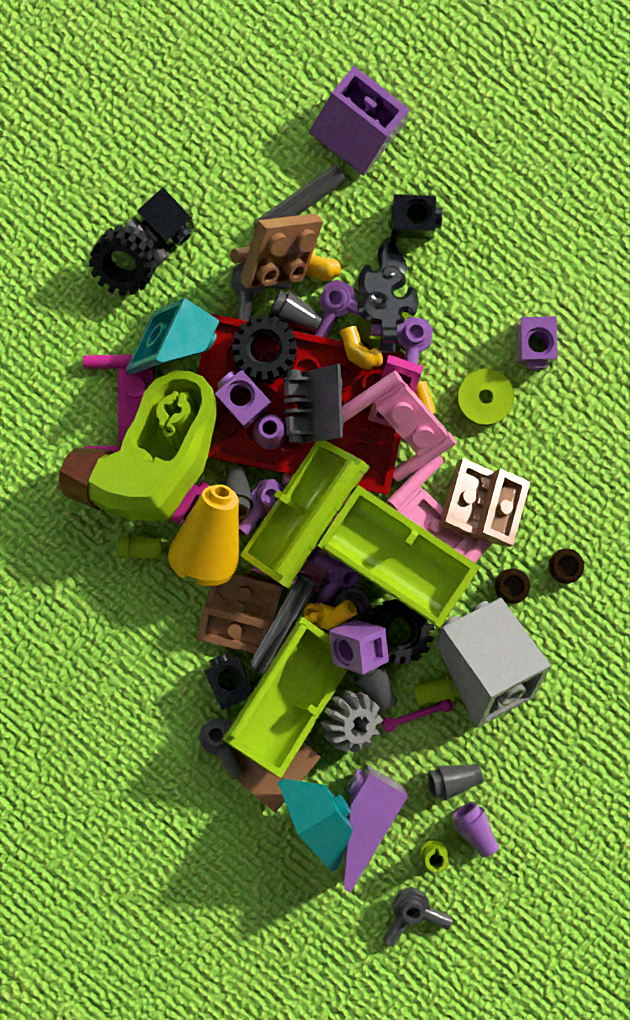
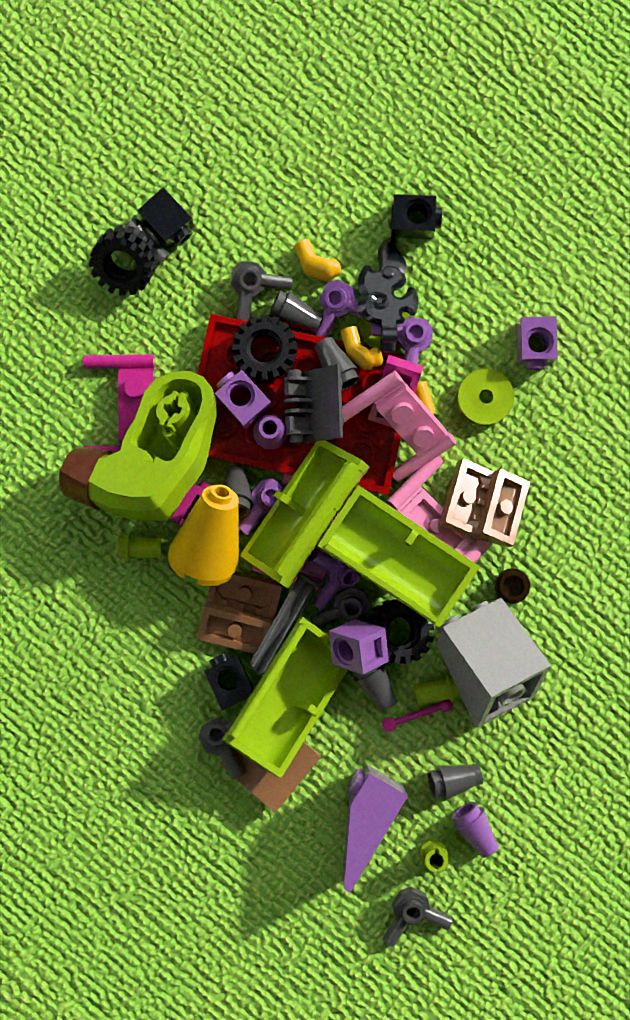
teal slope [125,298,219,374] -> none
medium nougat plate [230,213,323,289] -> none
dark grey axle [253,165,345,229] -> none
teal slope [278,779,353,872] -> none
yellow arm [303,600,357,630] -> none
medium lavender slope [309,66,410,176] -> none
light grey gear [319,691,383,753] -> none
dark brown plate [548,548,584,584] -> none
none -> dark grey cone [314,337,360,392]

